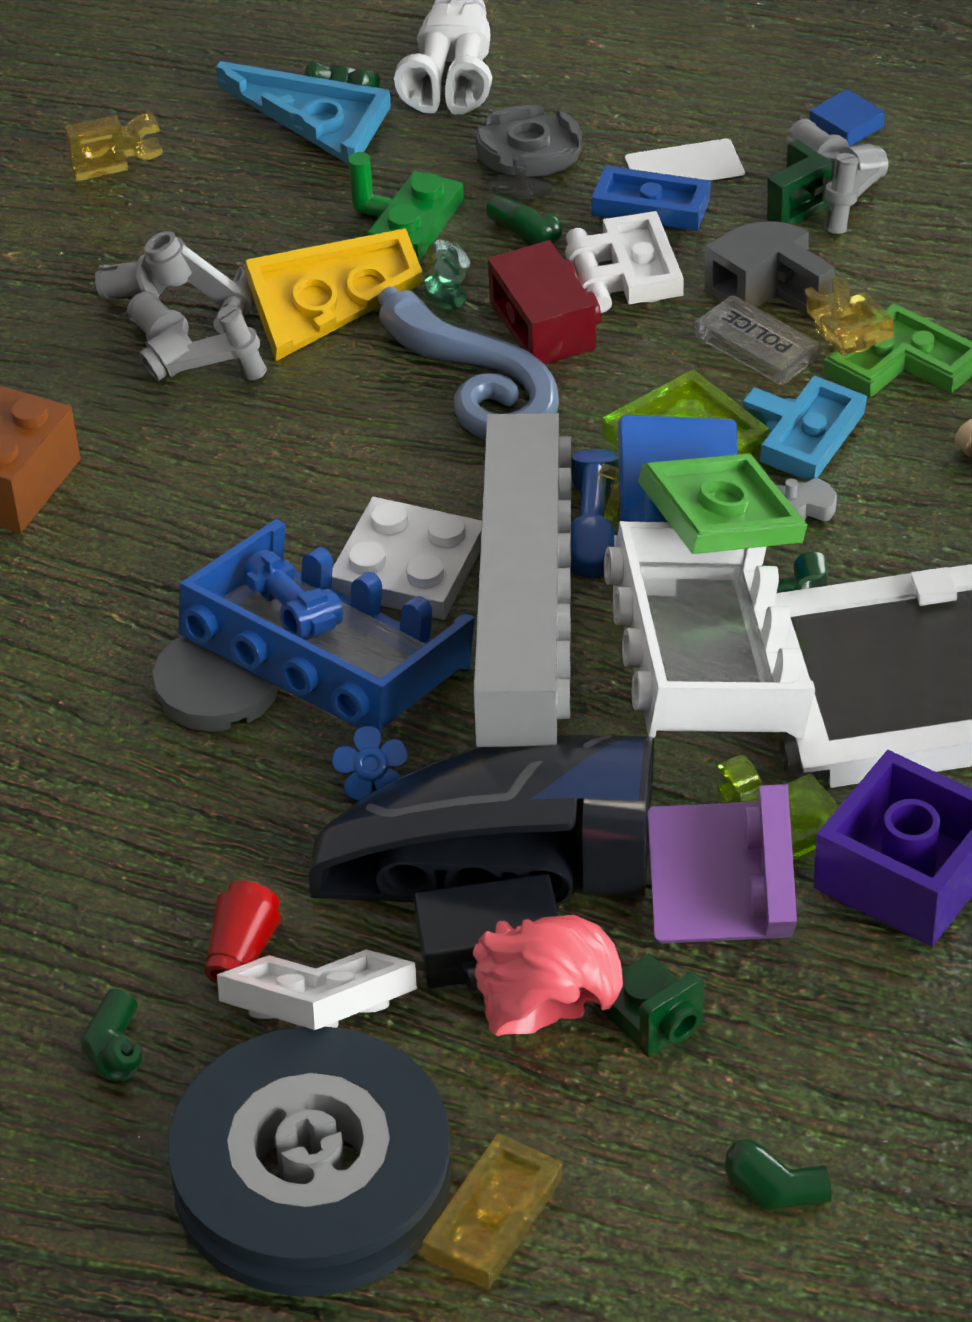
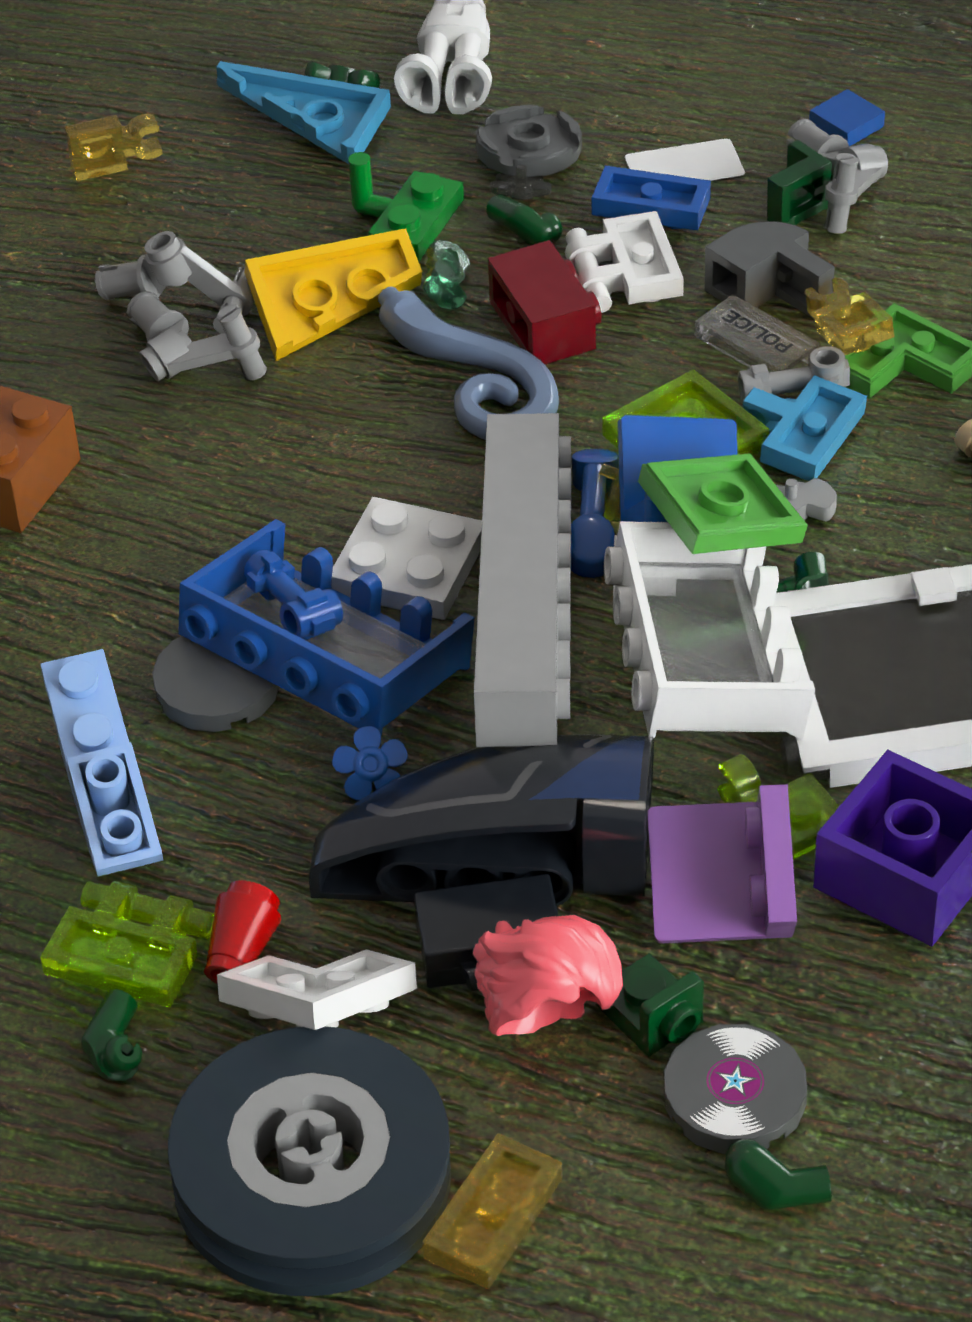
none -> light blue slope [40,649,163,877]
none -> clear neon green plate [40,881,214,1008]
none -> dark grey tile [664,1024,807,1154]
none -> light grey bar [738,346,850,404]

